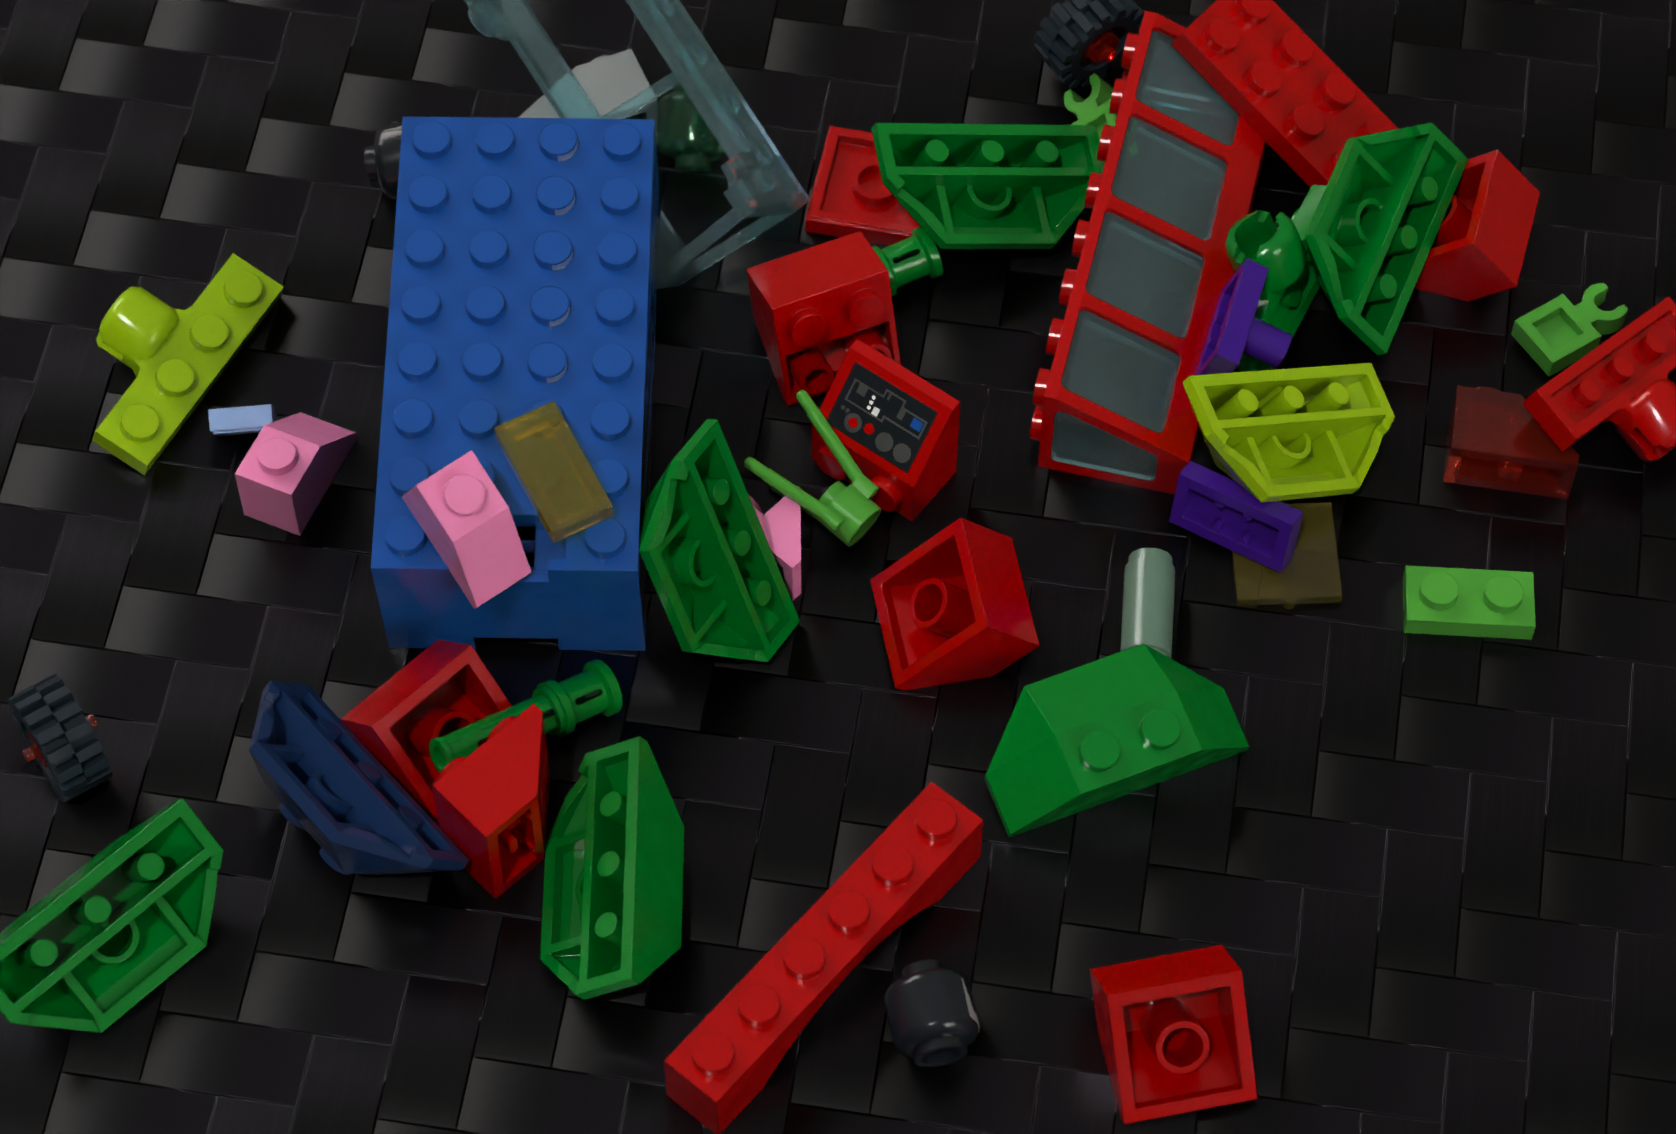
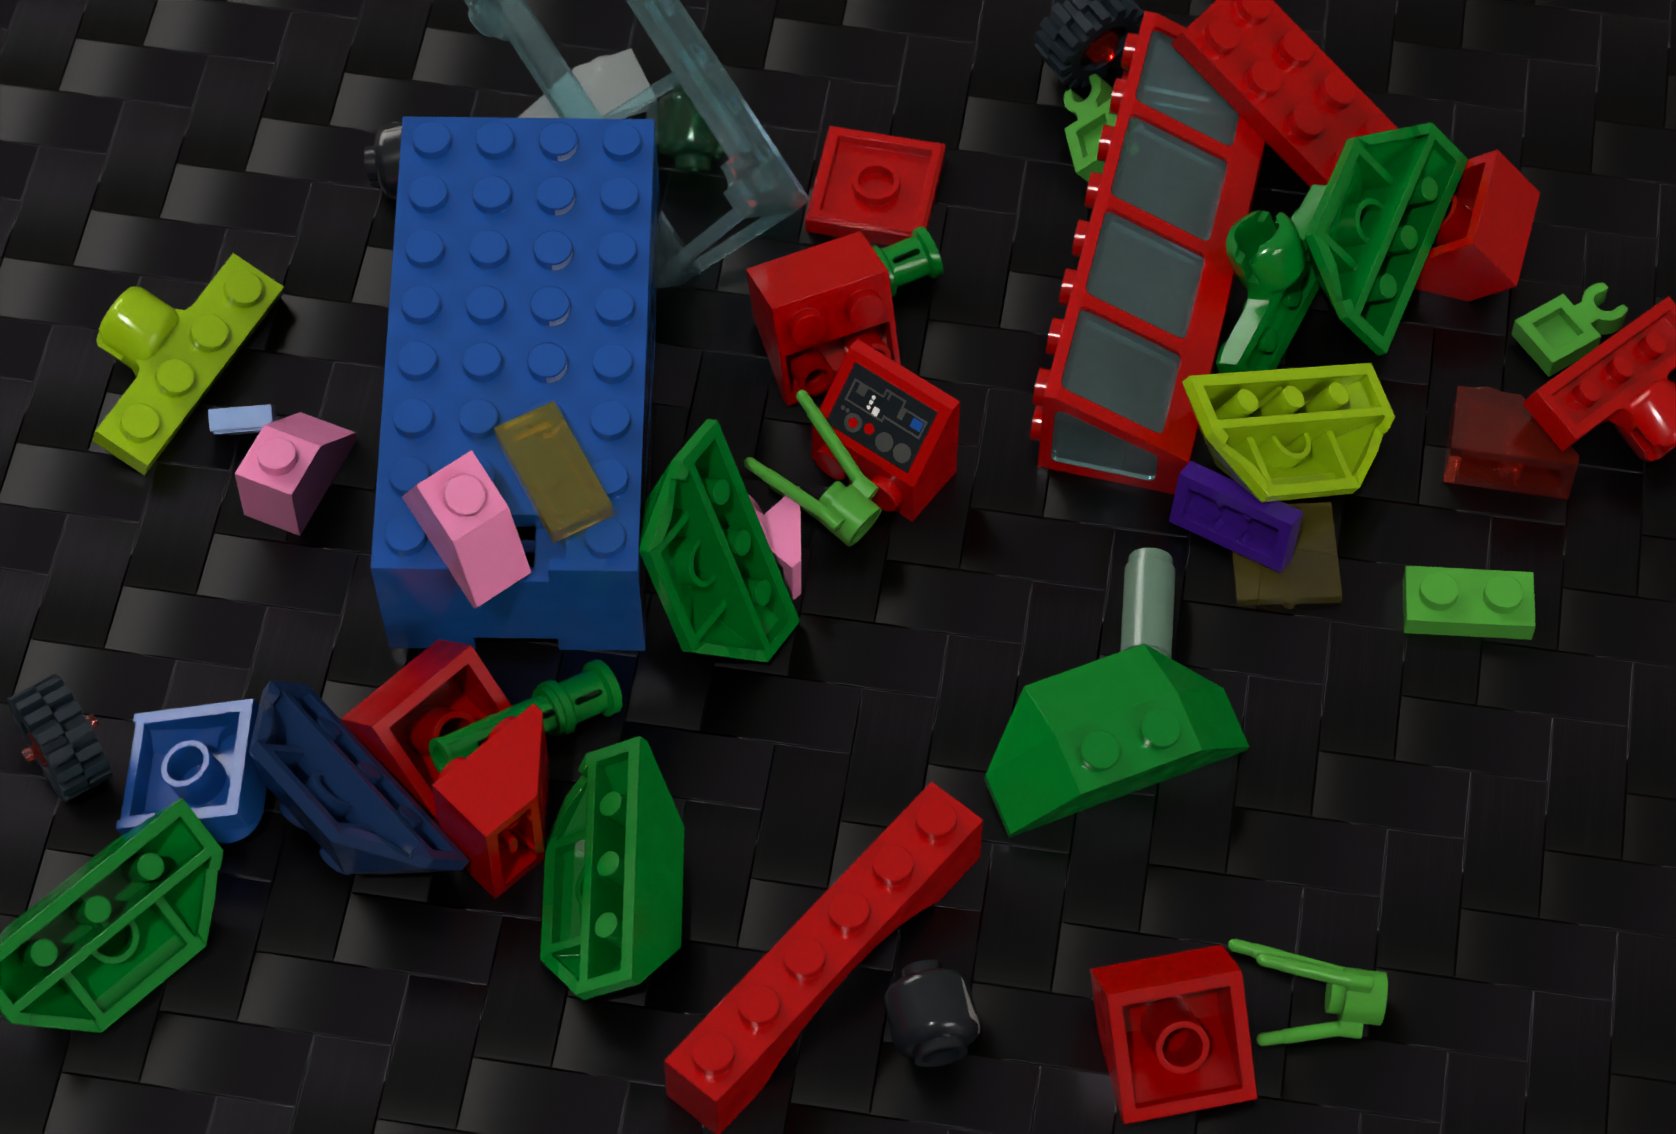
red slope [870,518,1040,691] -> none
green wedge [871,123,1105,249] -> none
dark purple tile [1194,258,1292,375] -> none
none -> blue slope [116,698,267,843]
none -> bright green plant [1228,938,1388,1046]

